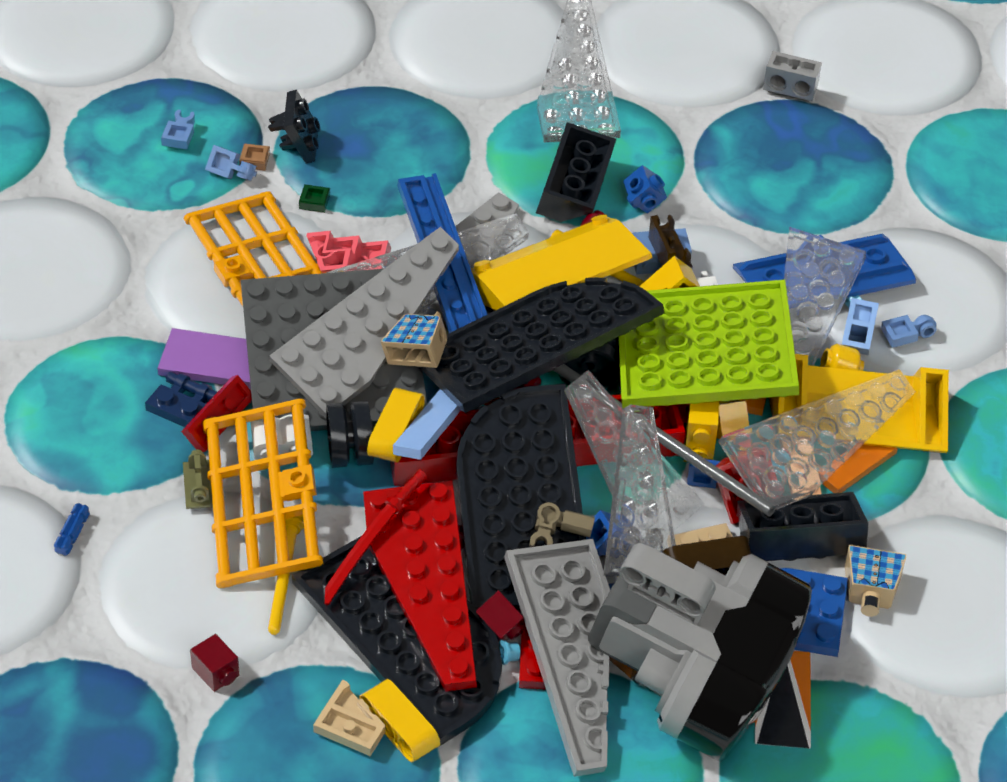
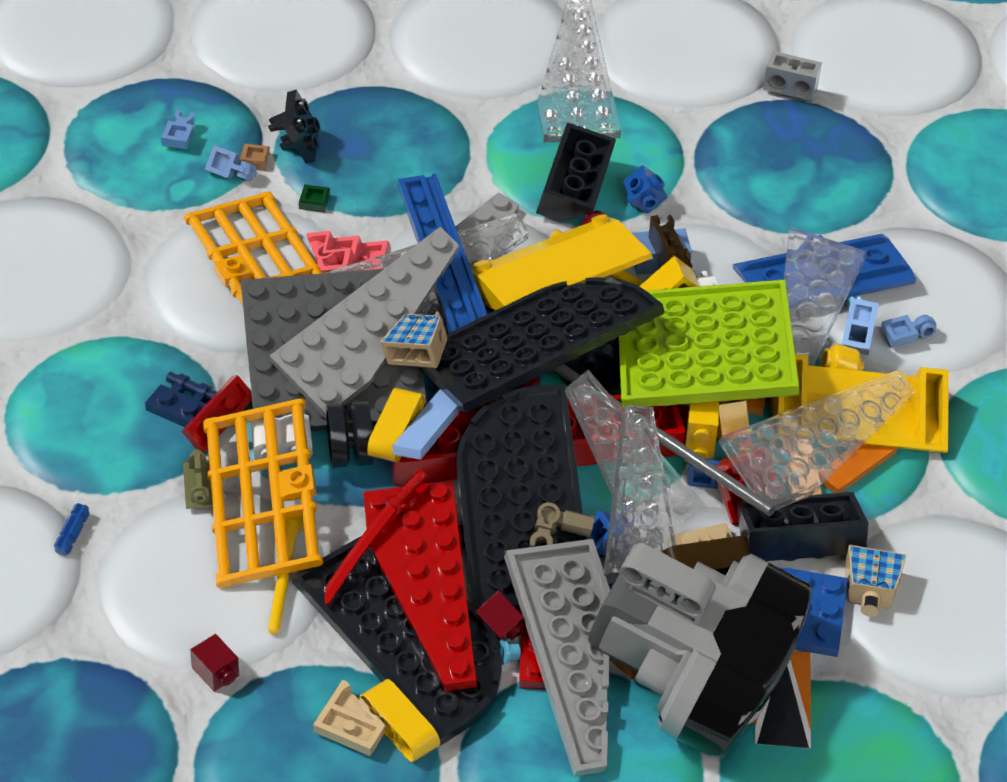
medium lavender tile [157,328,251,389] -> none

